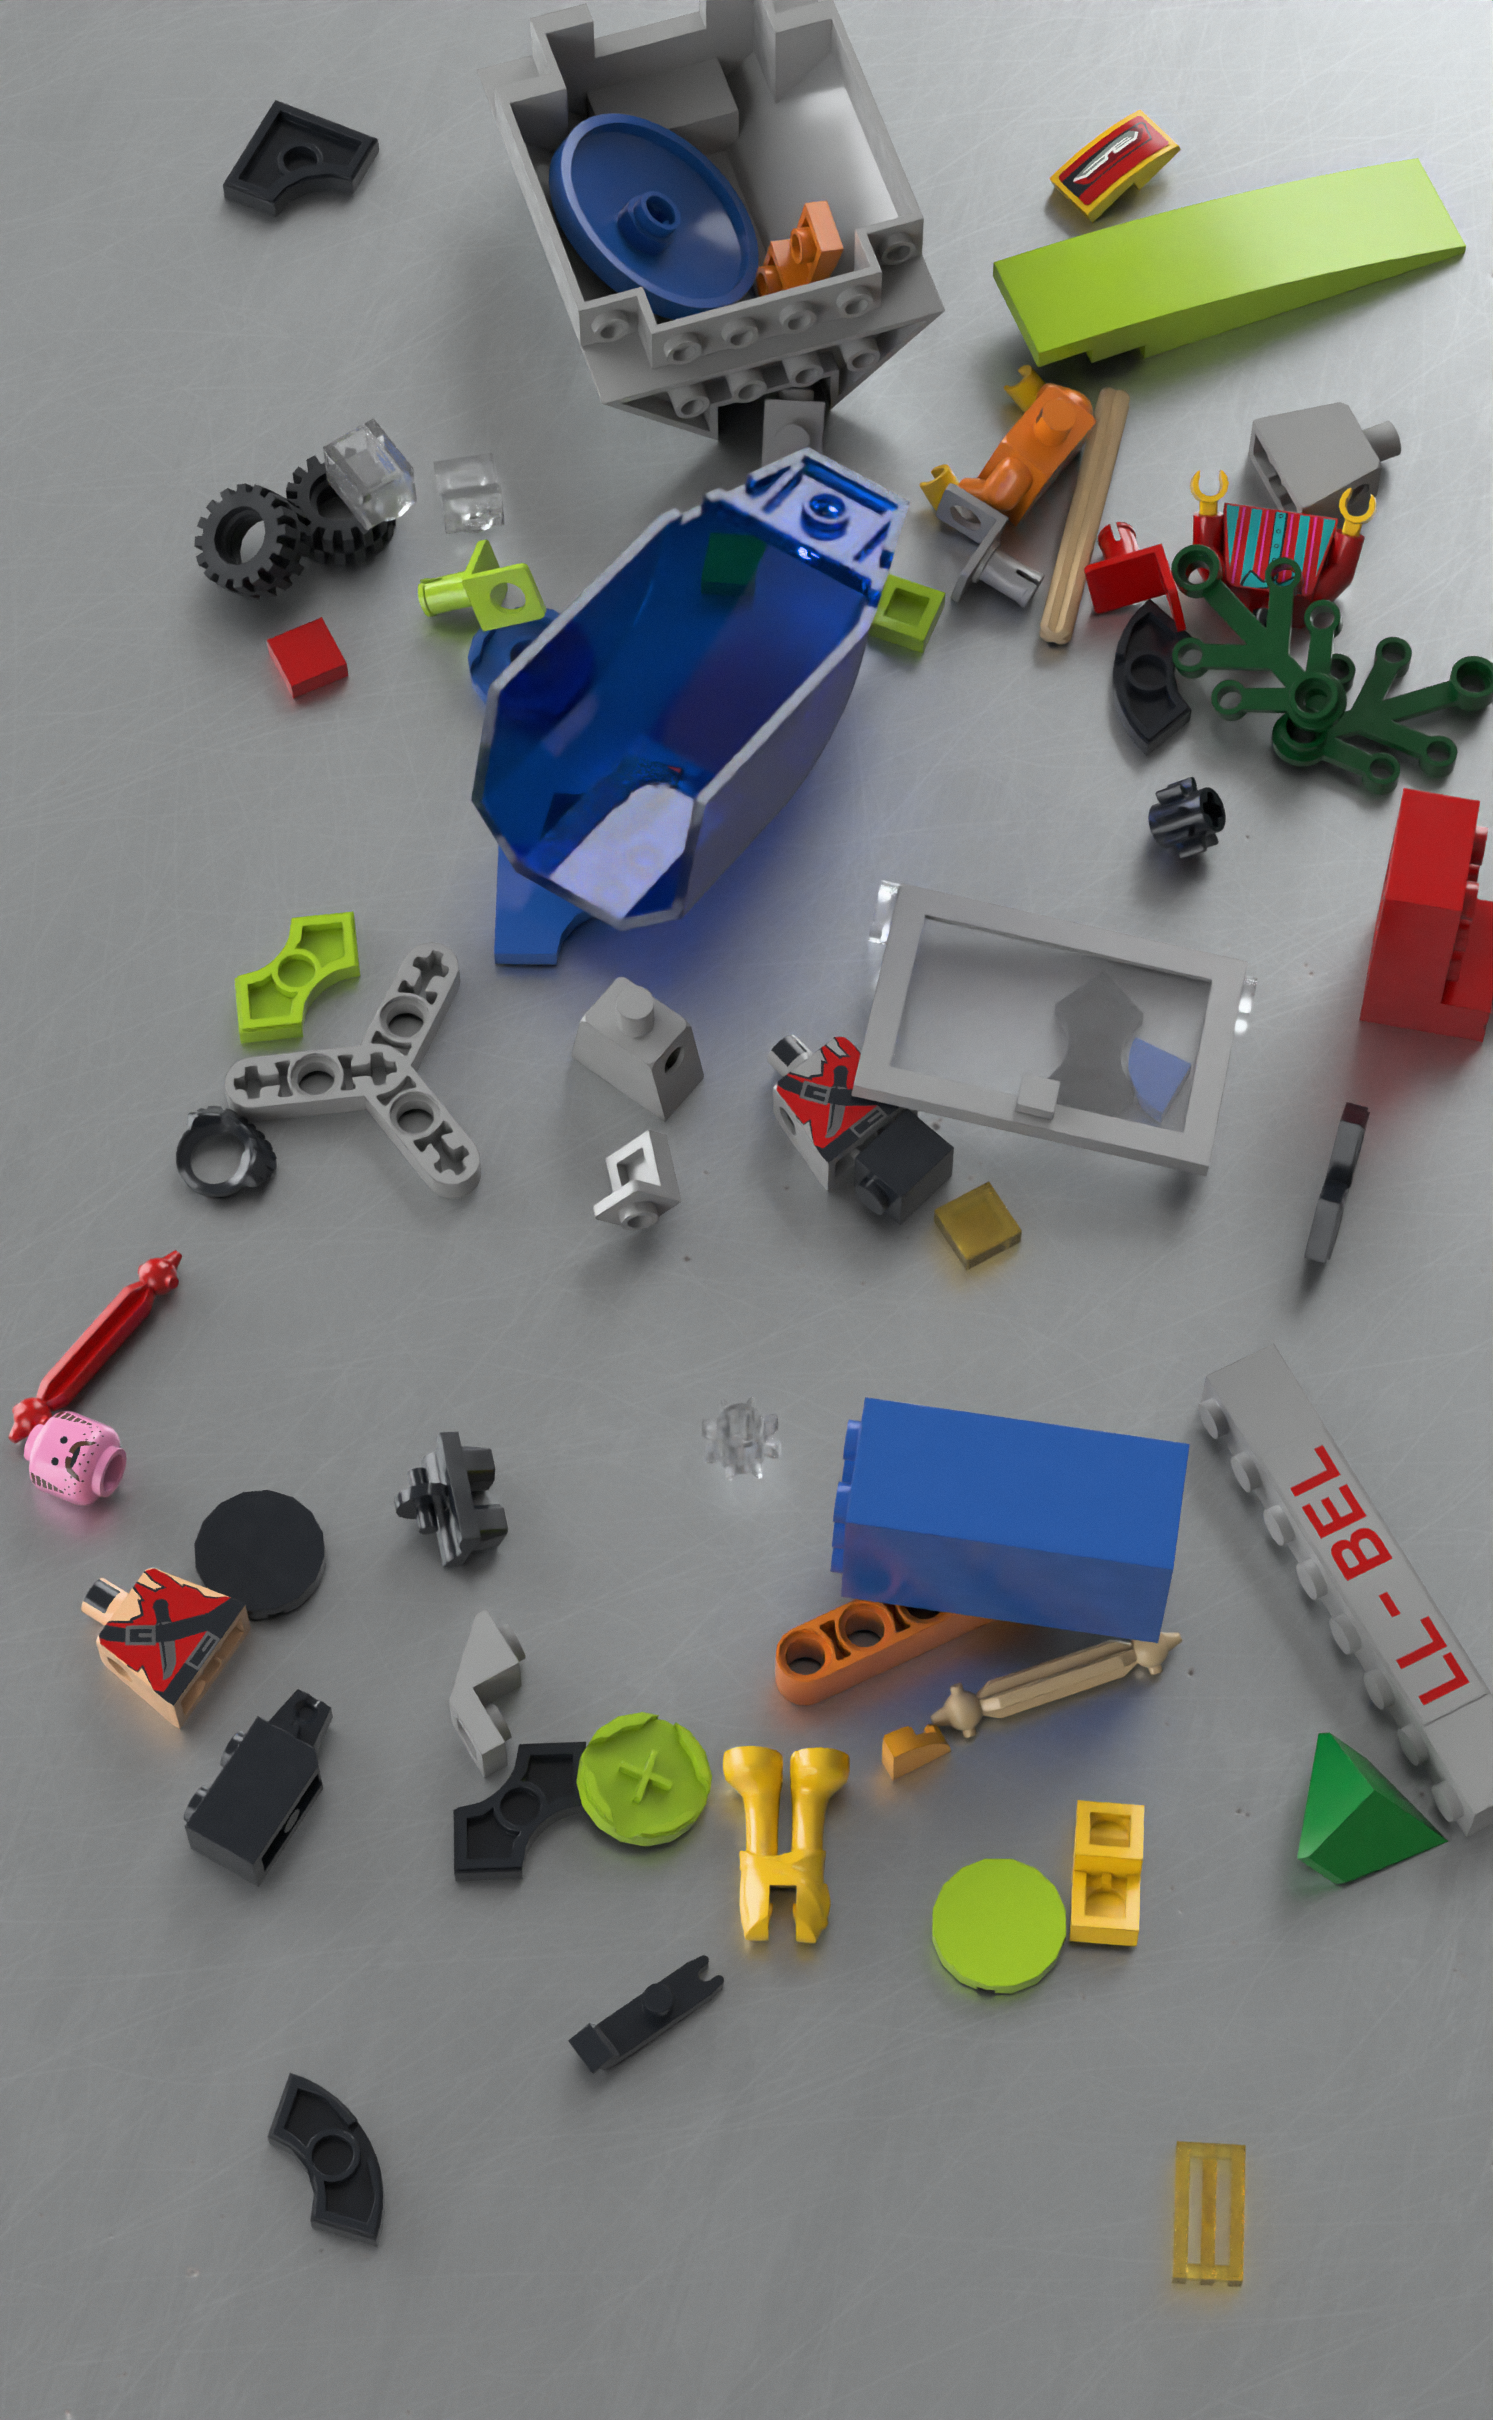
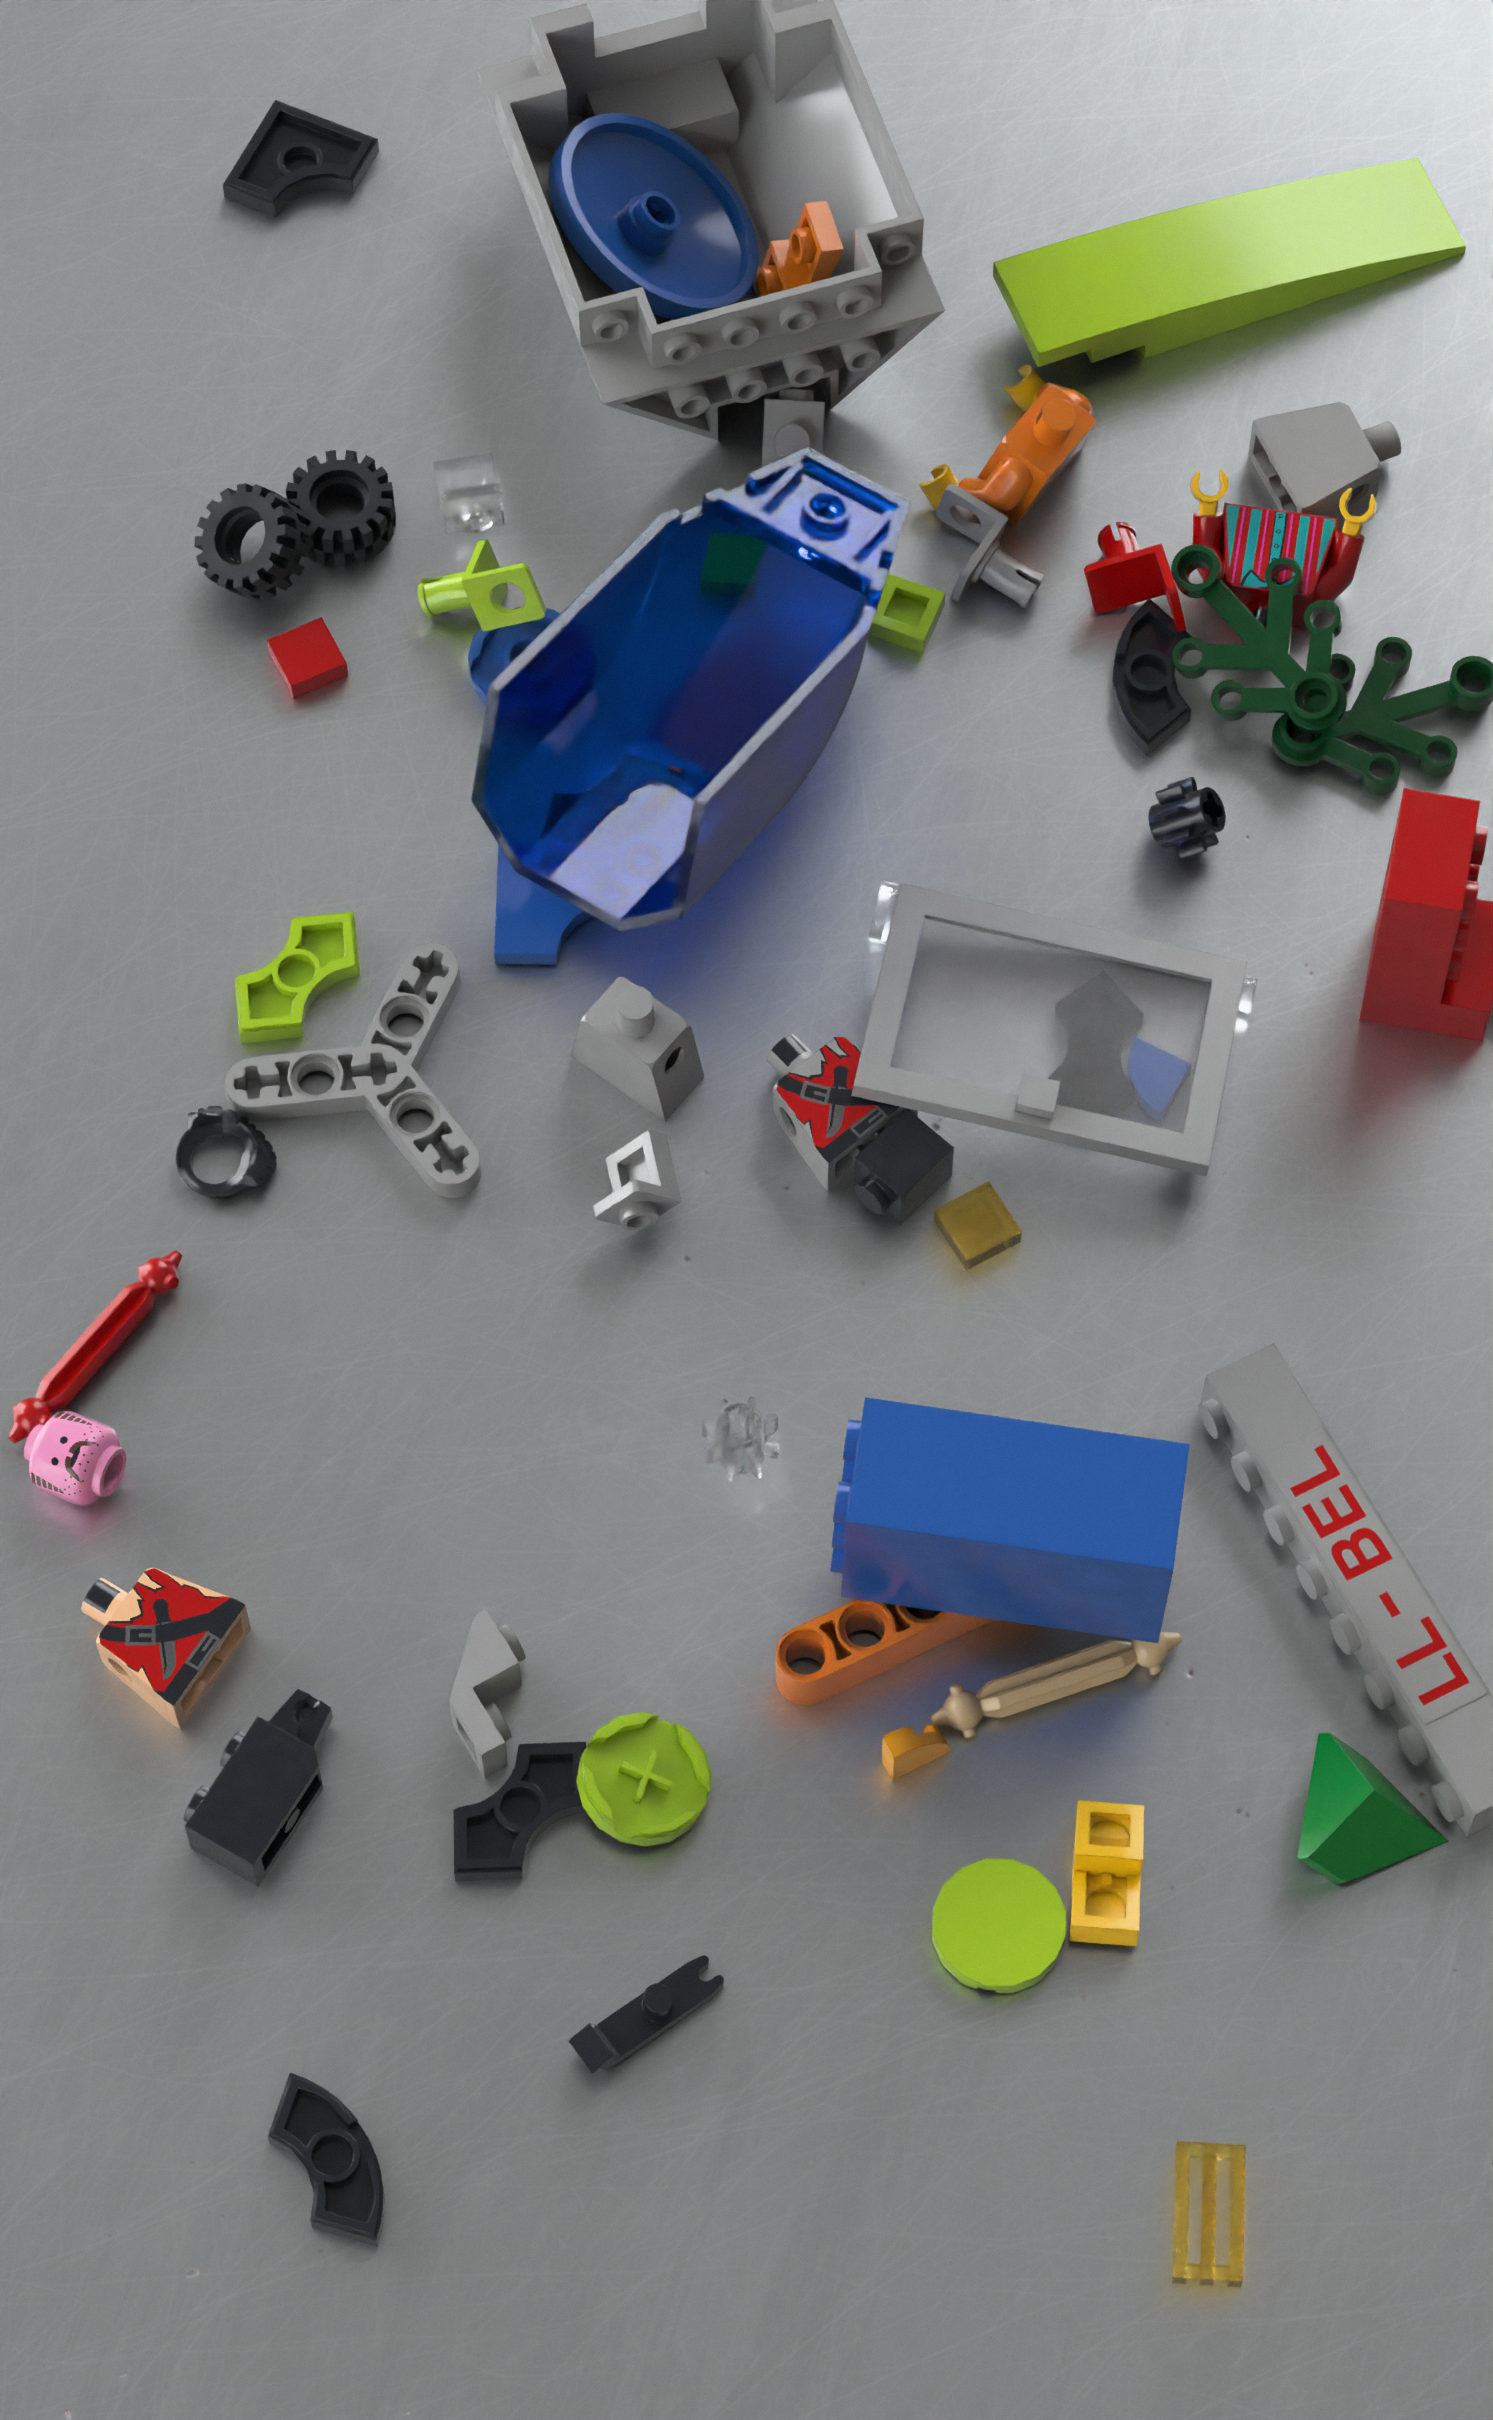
black tile [194,1490,326,1620] -> none
clear brick [323,418,417,531] -> none
black hips [394,1432,508,1567] -> none
yellow piece [723,1746,850,1944] -> none
tan axle [1039,387,1130,645] -> none
slope [1049,110,1181,223] -> none
black tile [1304,1102,1370,1263] -> none

